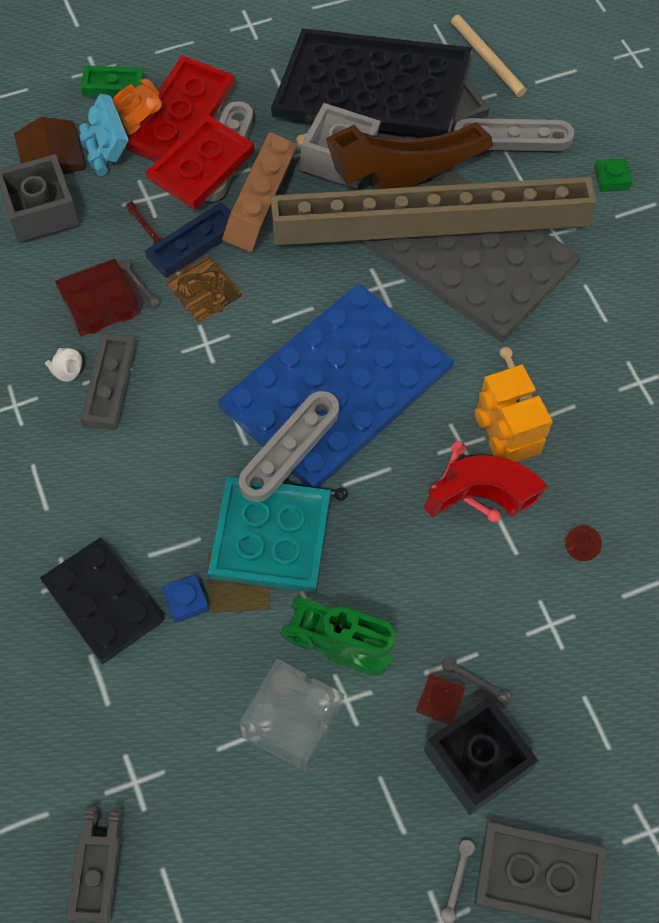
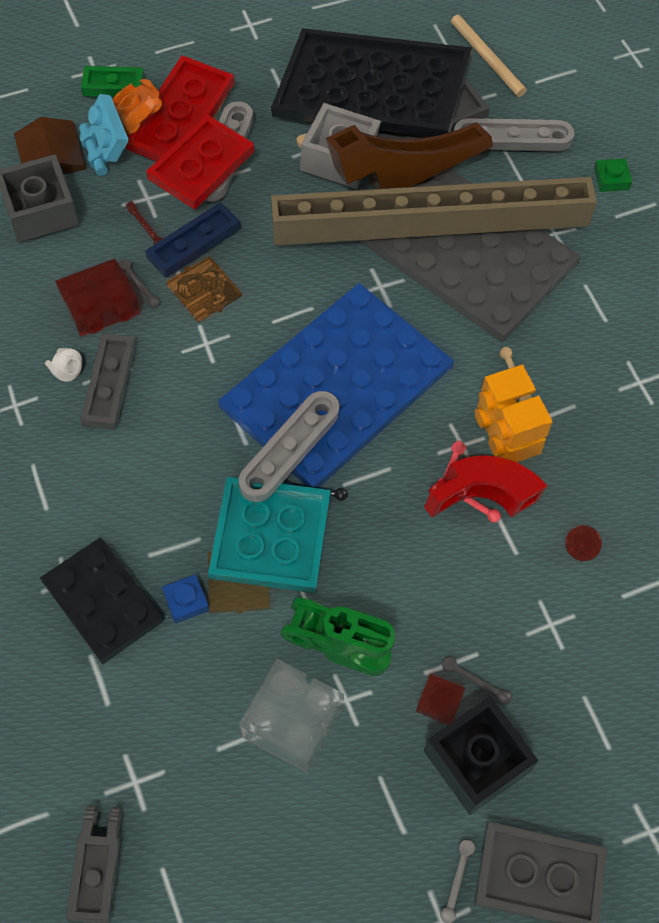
medium nougat brick [222,132,297,252] -> none

